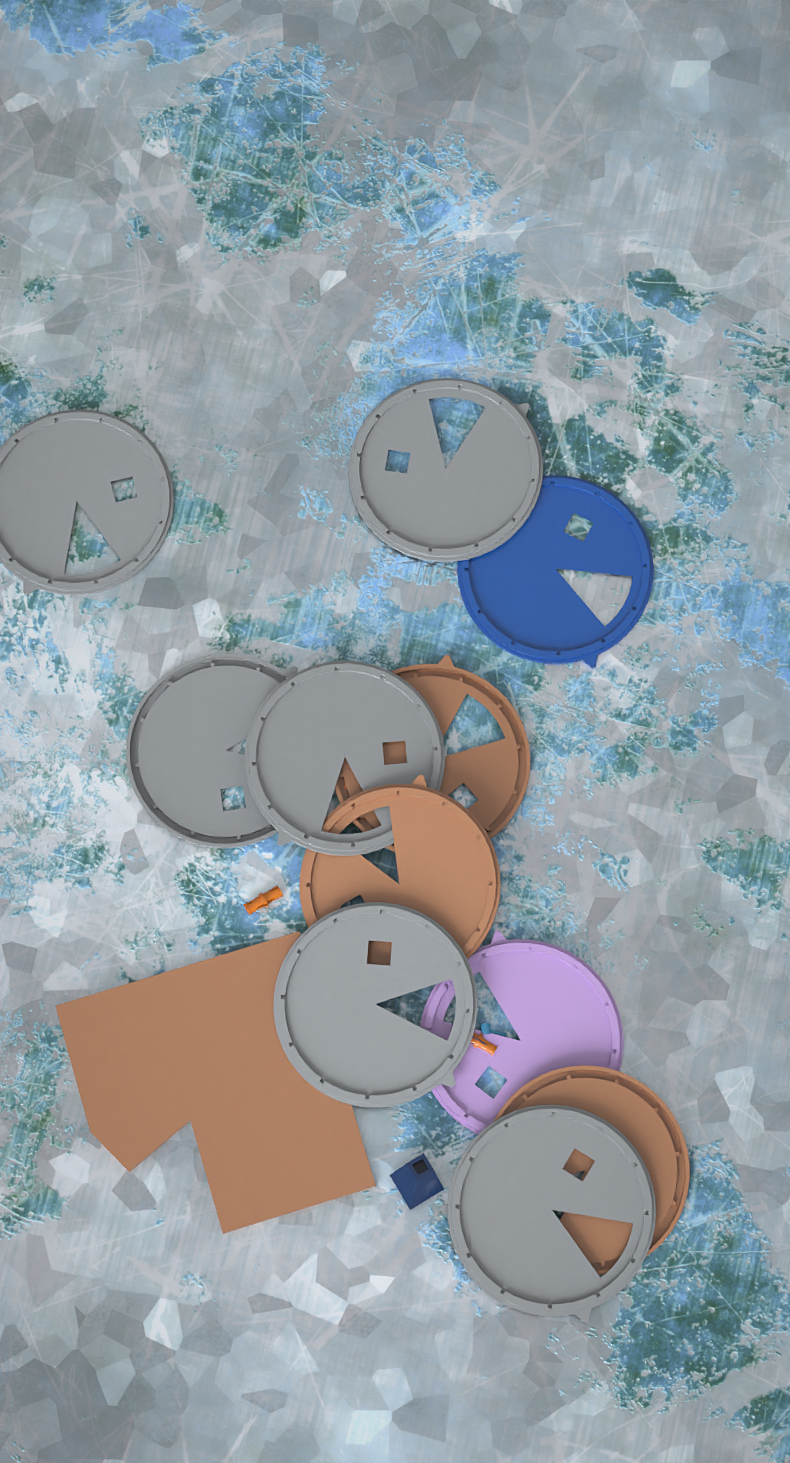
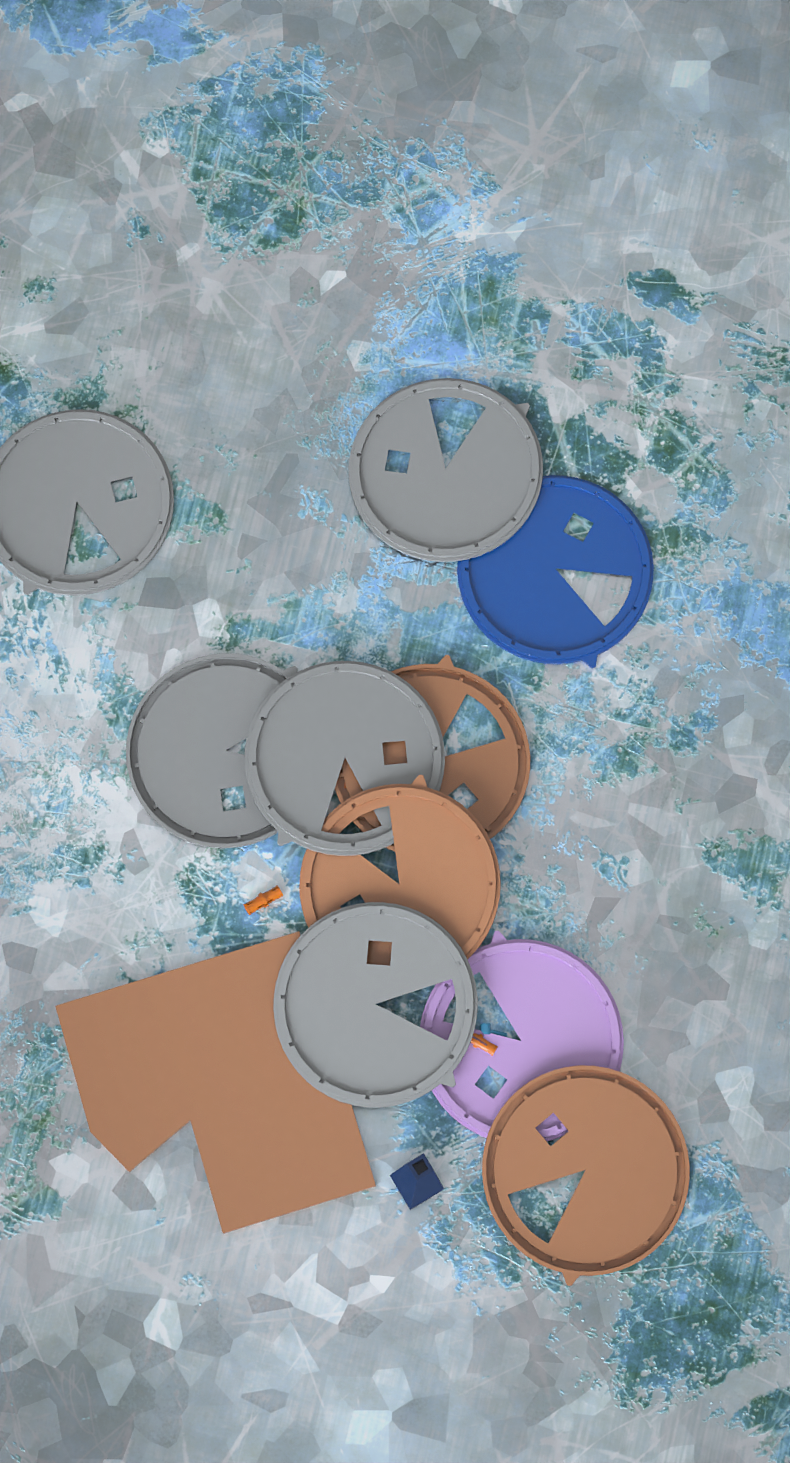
light grey hose [447,1105,656,1323] -> none

